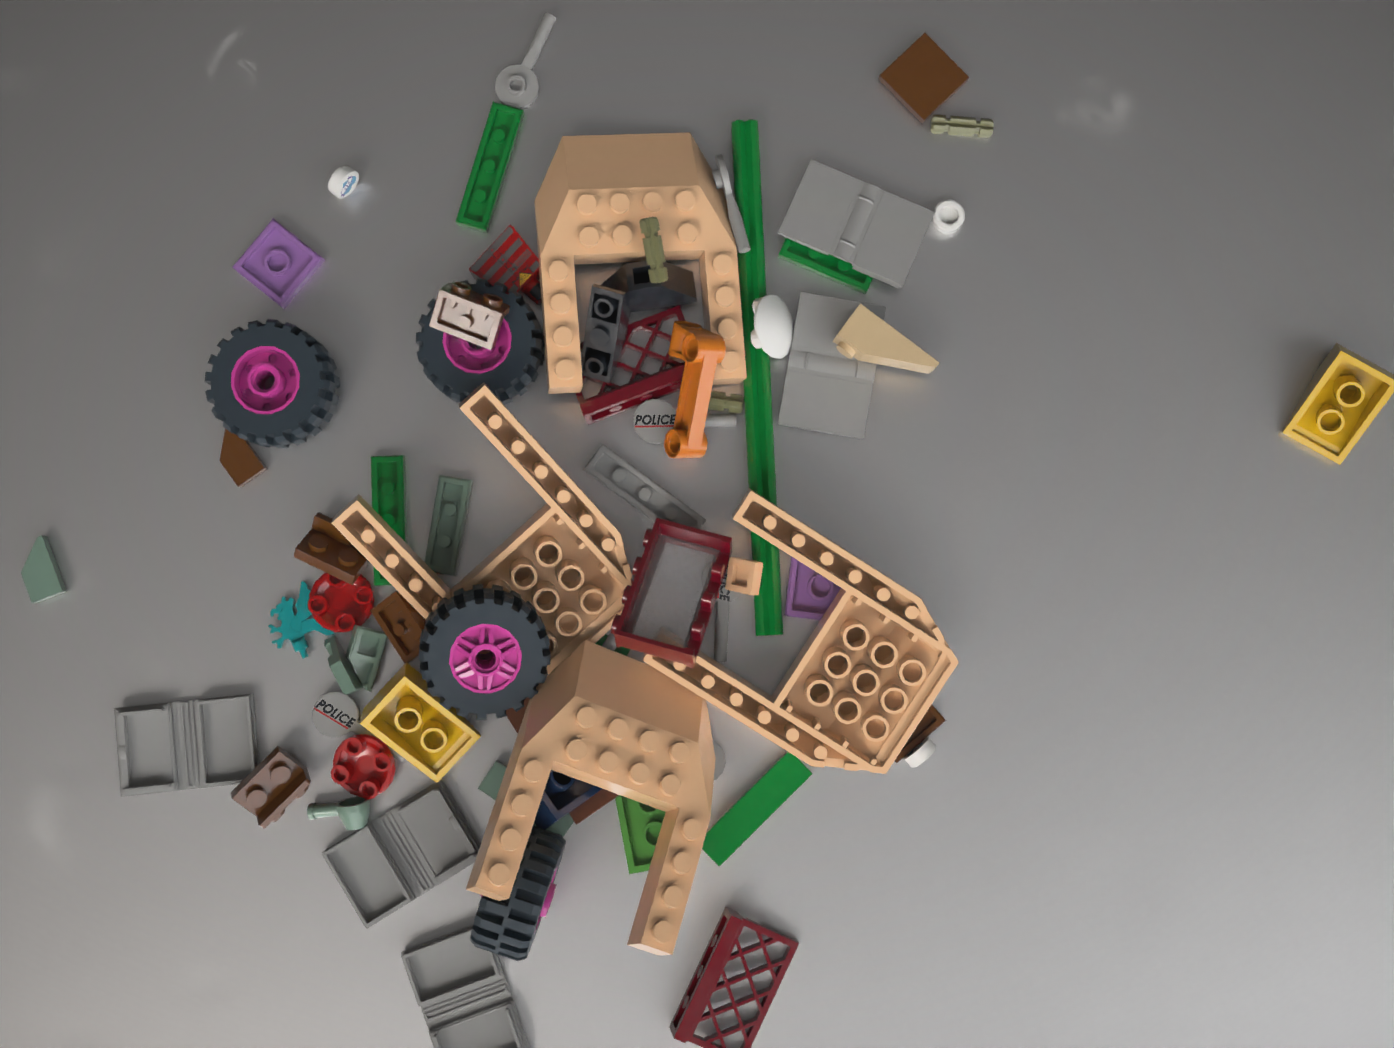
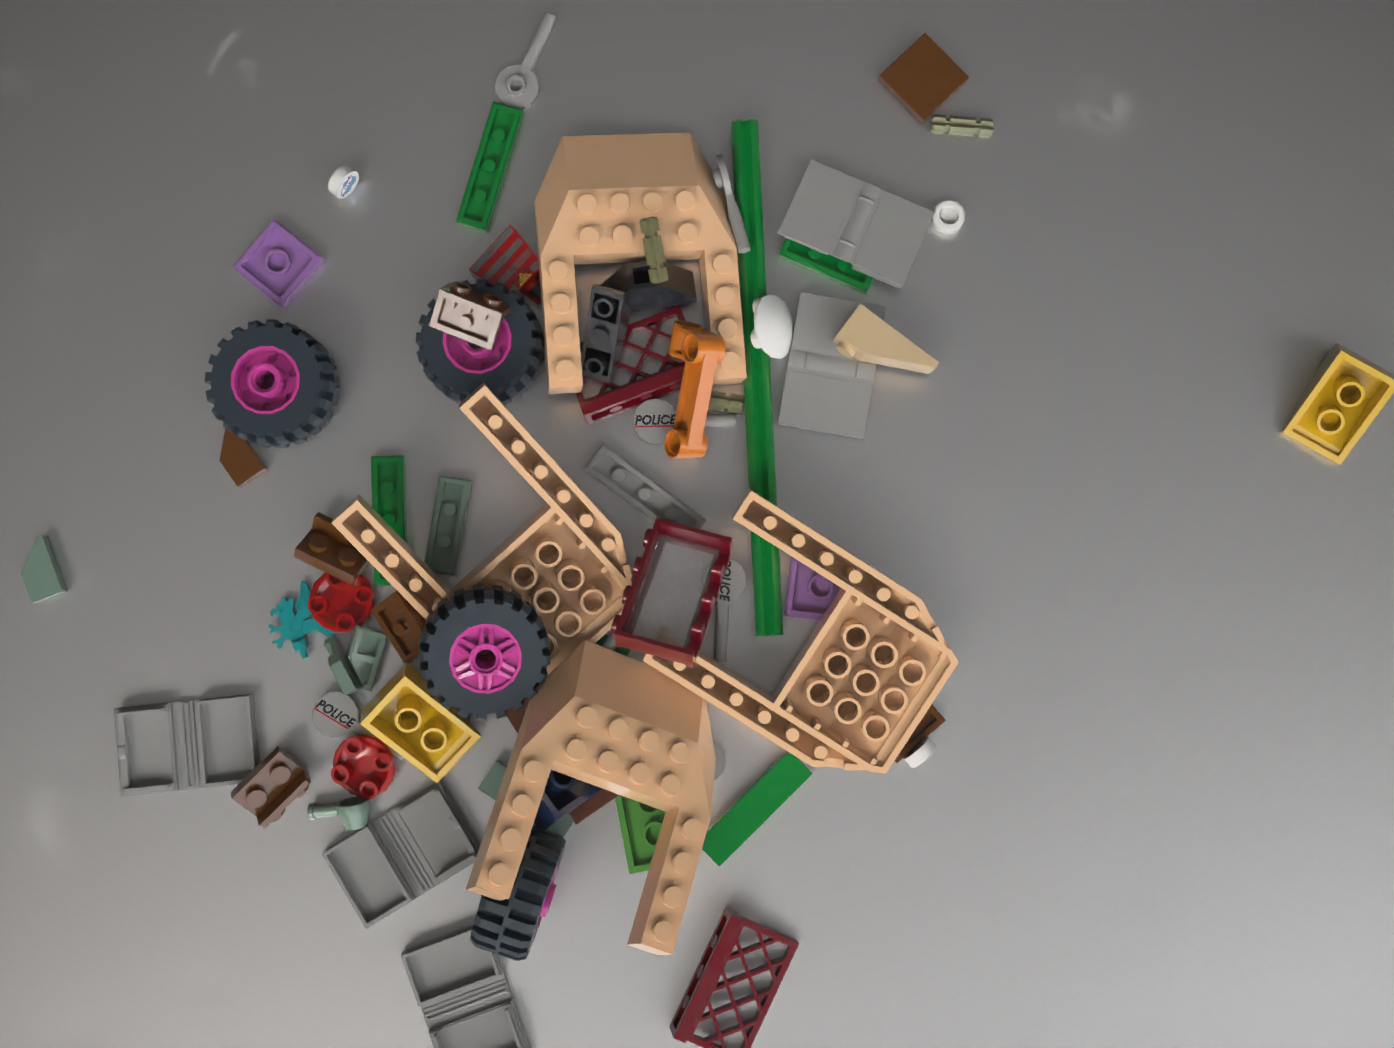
light nougat plate [725,557,763,595] -> none

